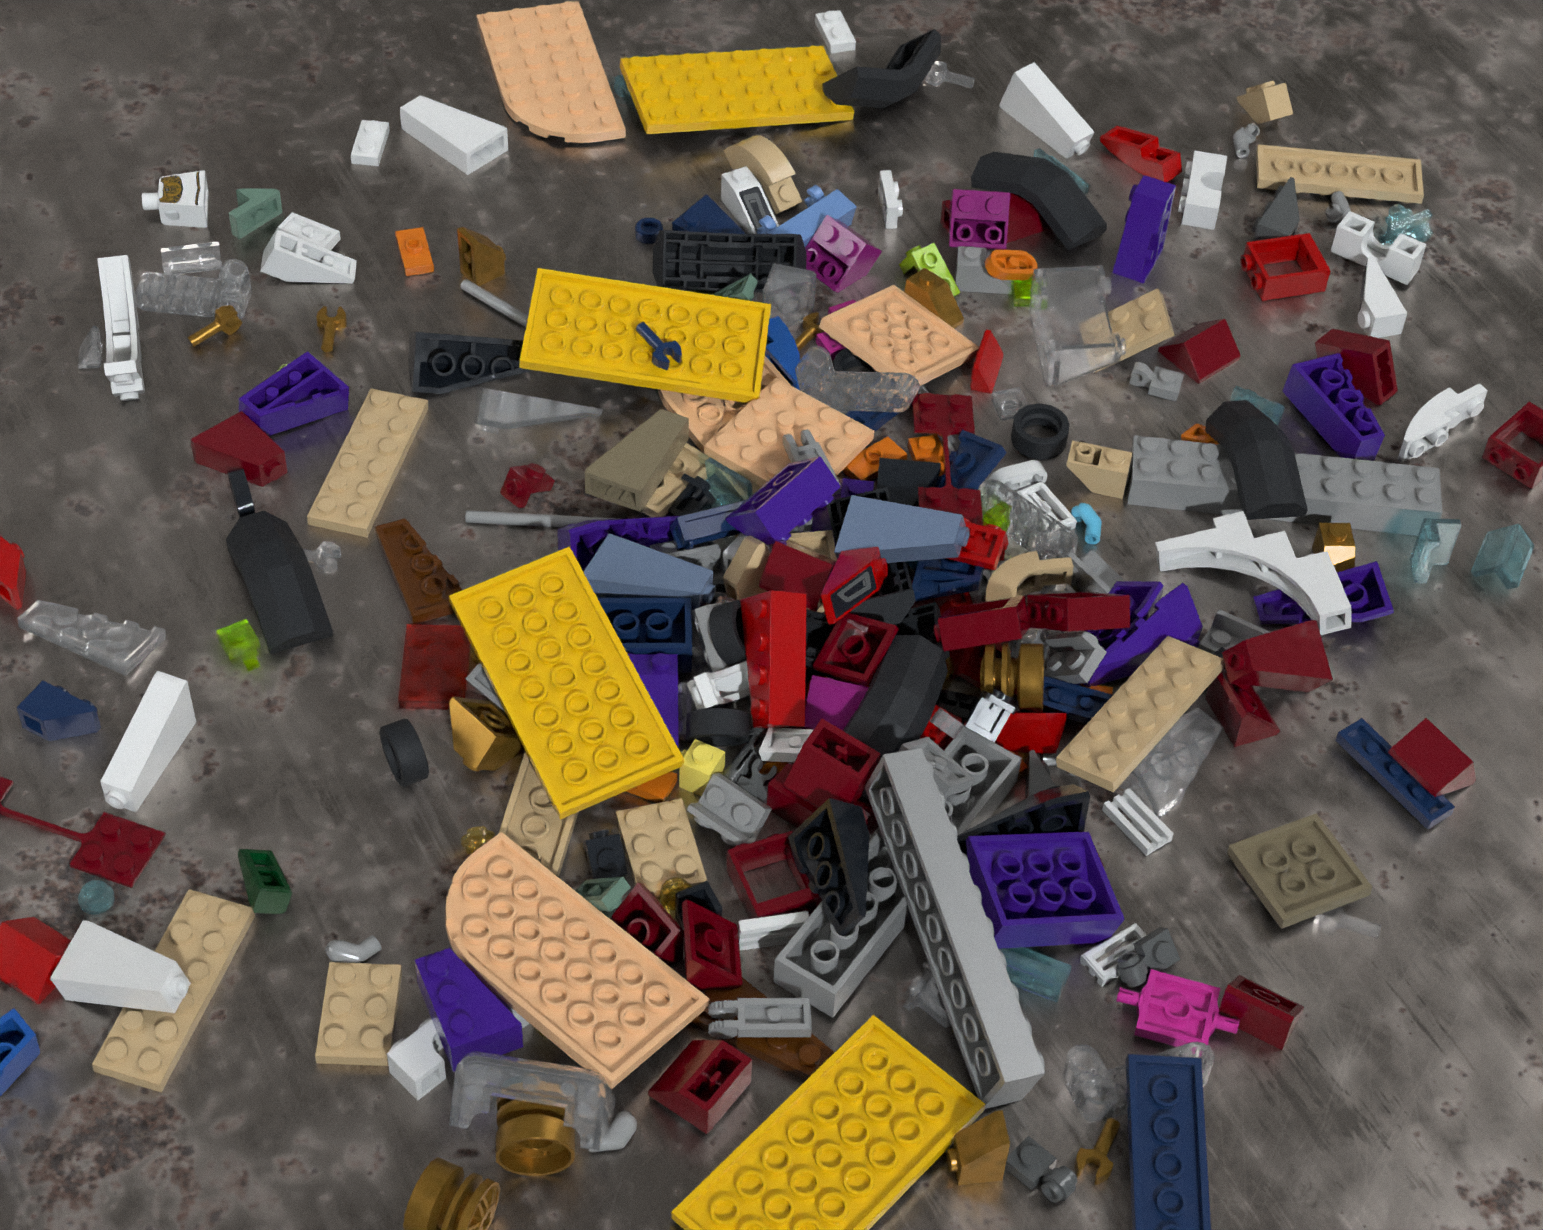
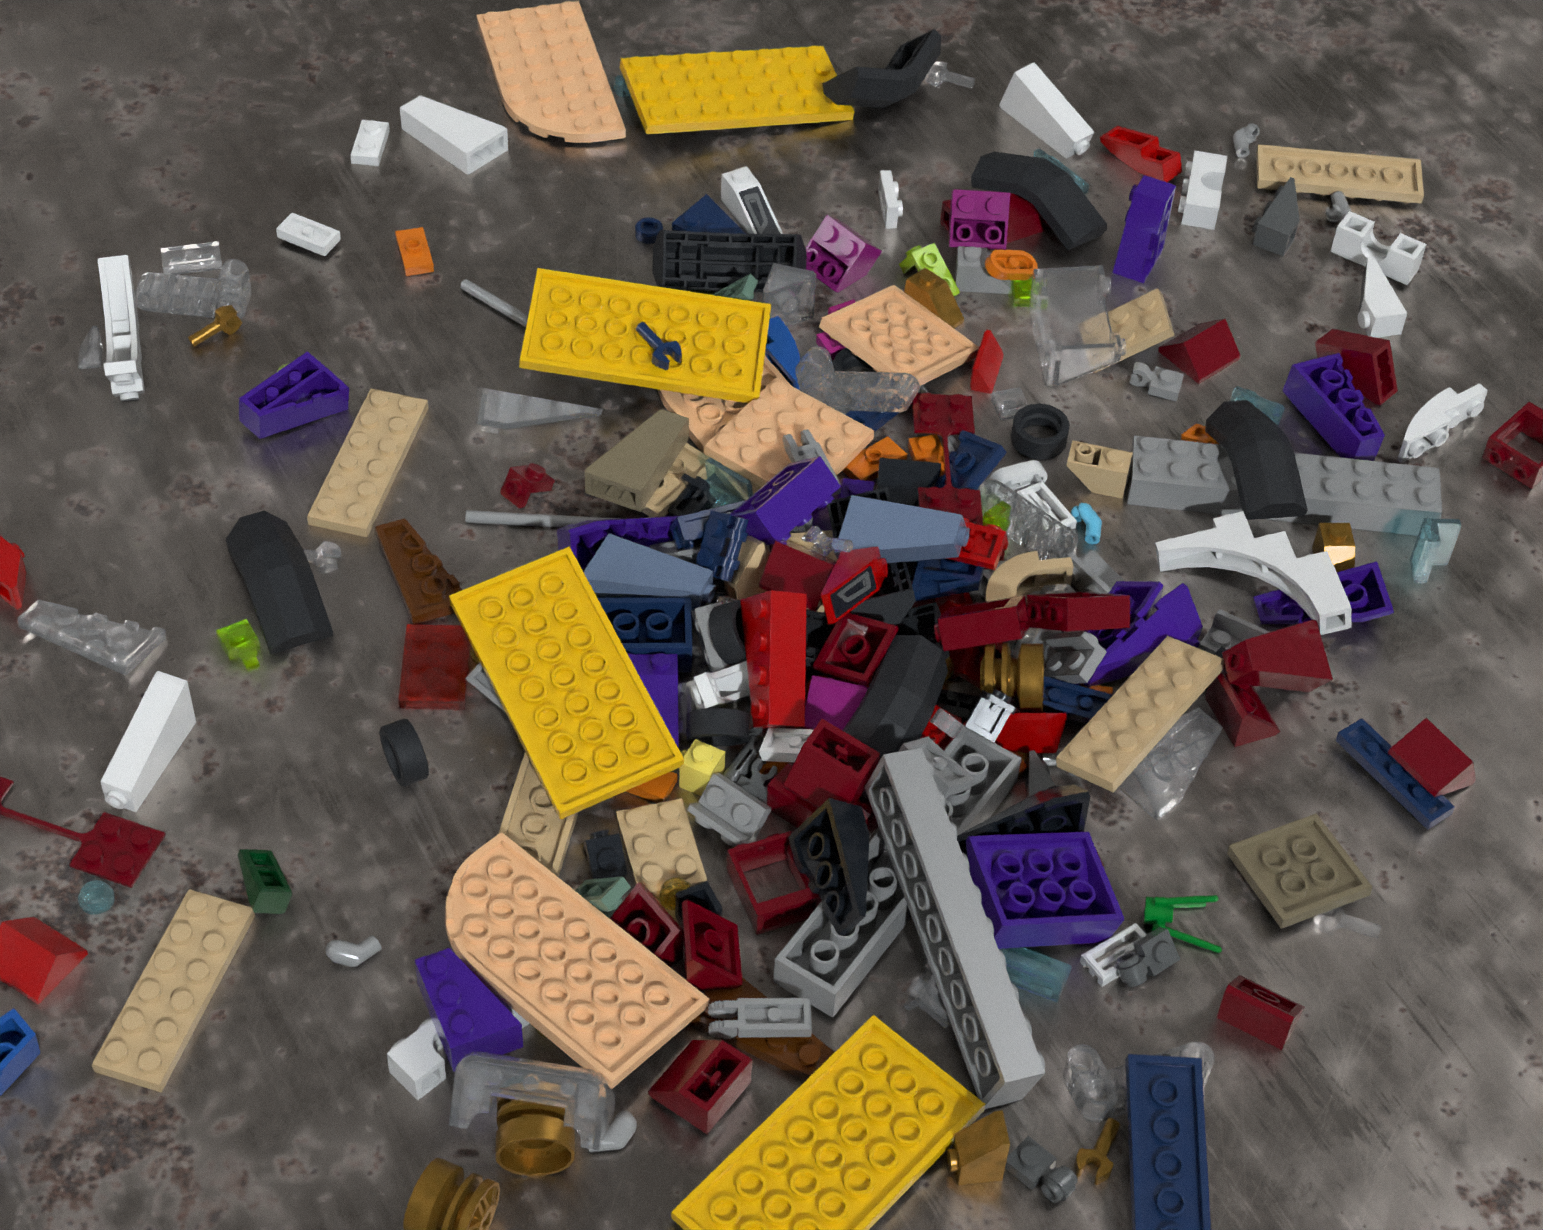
dark blue slope [16,680,101,741] -> none
white slope [50,920,191,1013] -> none
white torso [142,170,209,228] -> none
dark red slope [190,411,288,487] -> none
black beam [228,468,255,518] -> none
sand green slope [229,188,283,240] -> none
white slope [260,229,357,284] -> none
tan plate [315,962,402,1066] -> none
pearl gold bar [316,306,347,352] -> none
black wedge [408,332,532,394] -> none
pearl gold slope [449,697,525,772] -> none
pearl gold slope [457,227,506,286] -> none
clear yellow plate [461,826,495,854] -> none
tan arch [724,136,803,214] -> none
white tile [738,911,809,951] -> none
medium blue brick [756,185,857,248] -> none
pearl gold bar [795,312,825,351] -> none
white plate [815,10,856,54] -> none
white tile [1102,788,1174,856] -> none
dark pink plate [1116,969,1240,1055] -> none
tan slope [1237,80,1293,124] -> none
red window [1240,233,1331,301] -> none
clear light blue hips [1378,204,1434,245] -> none
clear light blue panel [1471,524,1535,590] -> none
none -> dark blue plate [696,510,749,582]
none -> clear bar [801,526,853,557]
none -> green plant [1144,895,1222,953]

